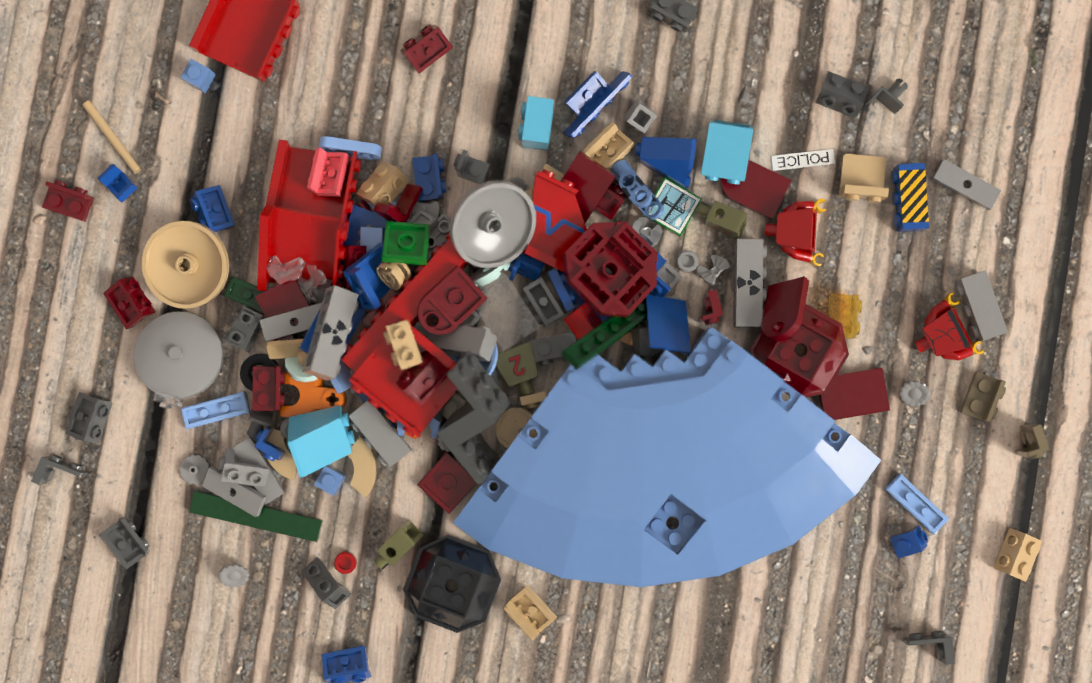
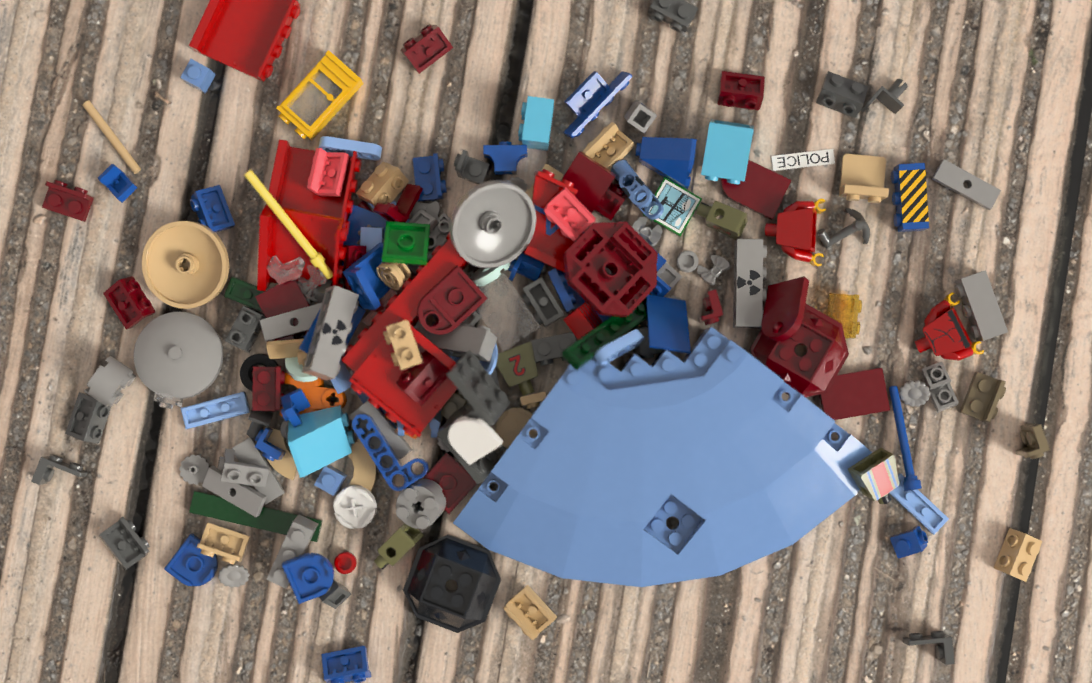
none -> light grey brick [84,356,136,407]
none -> blue tile [164,533,218,586]
none -> tan bracket [197,522,250,564]
none -> light yellow bar [244,169,333,280]
none -> light grey brick [266,514,319,589]
none -> yellow door [276,50,364,141]
none -> blue bracket [281,388,310,427]
none -> blue tile [281,553,334,604]
none -> white tile [333,485,377,529]
none -> blue beam [352,414,428,491]
none -> light grey brick [396,479,446,529]
none -> white tile [448,416,503,465]
none -> blue brick [483,142,527,175]
none -> coral bracket [544,187,596,242]
none -> light blue beam [594,329,645,366]
none -> dark red bracket [717,71,765,110]
none -> dark grey piece [817,208,870,248]
none -> olive torso [848,448,899,504]
none -> blue piece [889,386,922,491]
none -> light grey slope [921,362,959,413]

